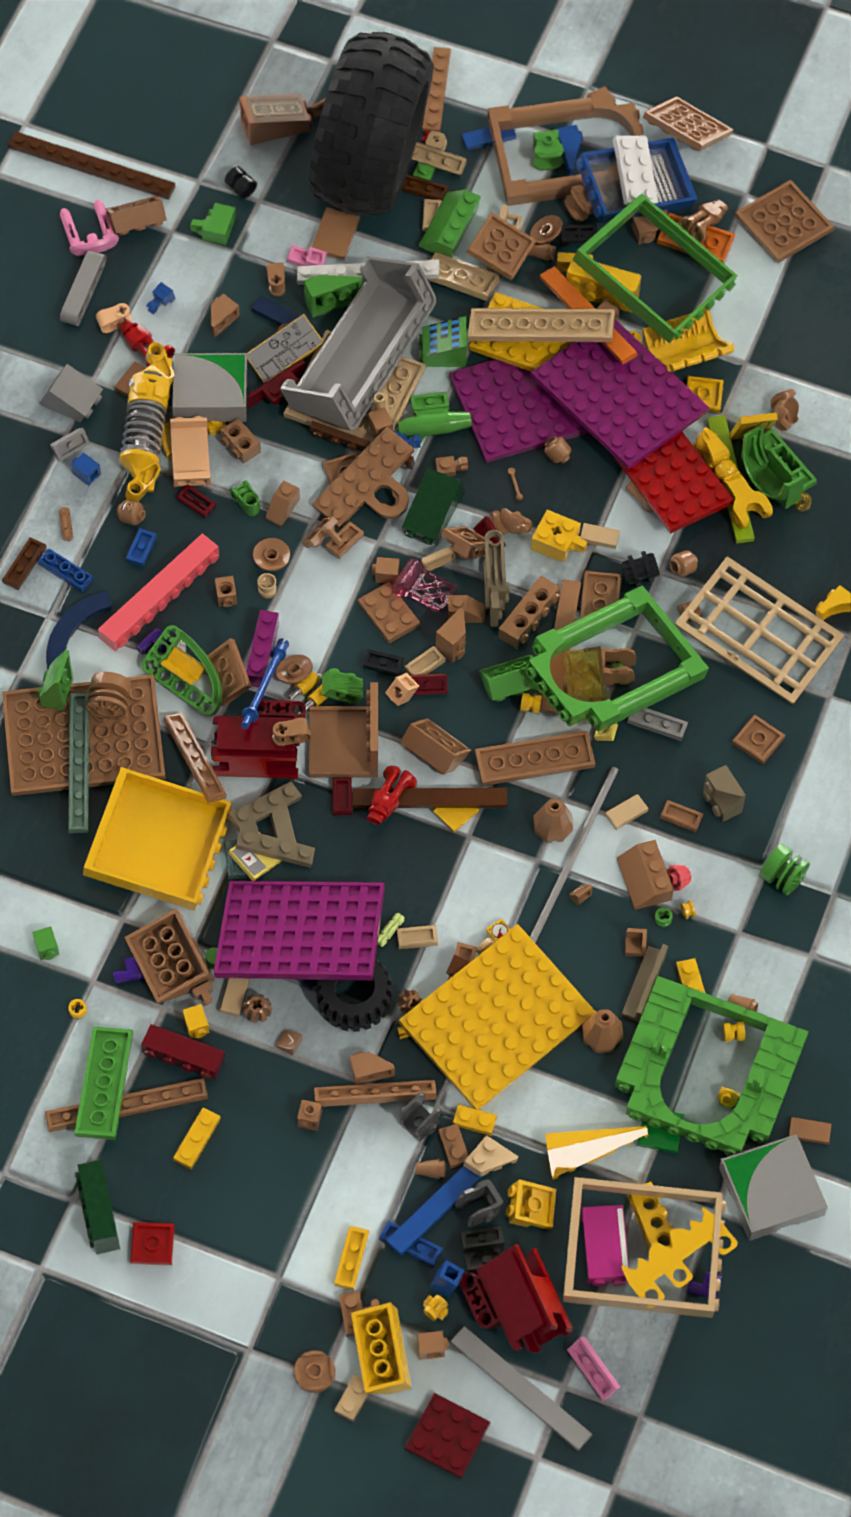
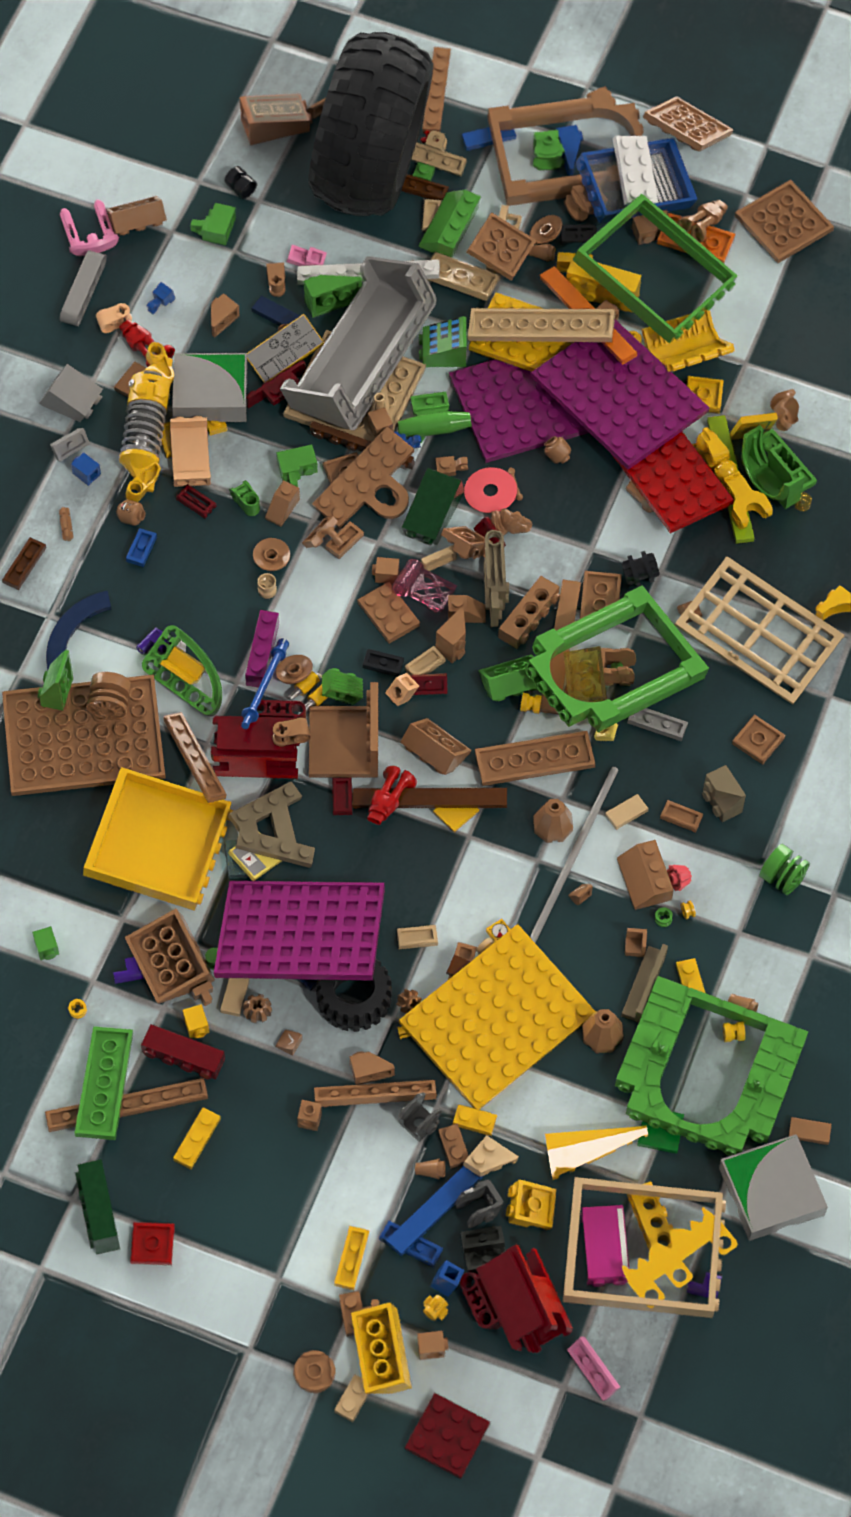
reddish brown plate [8,131,176,200] -> none
blue tile [38,548,94,592] -> none
sand green tile [69,693,89,833] -> none
coral brick [98,533,219,652] -> none
medium nougat tile [207,638,252,707] -> none
medium nougat brick [215,576,237,607] -> none
medium nougat brick [220,418,261,464] -> none
medium nougat tile [311,207,360,261] -> none
yellowish green axle [378,913,404,947] -> none
light grey tile [450,1326,592,1451] -> none
yellow hinge [531,510,587,562] -> none
tan tile [580,523,620,549] -> none
medium nougat head [669,550,698,577] -> none
yellow plate [718,1087,740,1107] -> none
none -> bright green hinge [276,445,318,487]
none -> coral sticker [464,467,517,513]

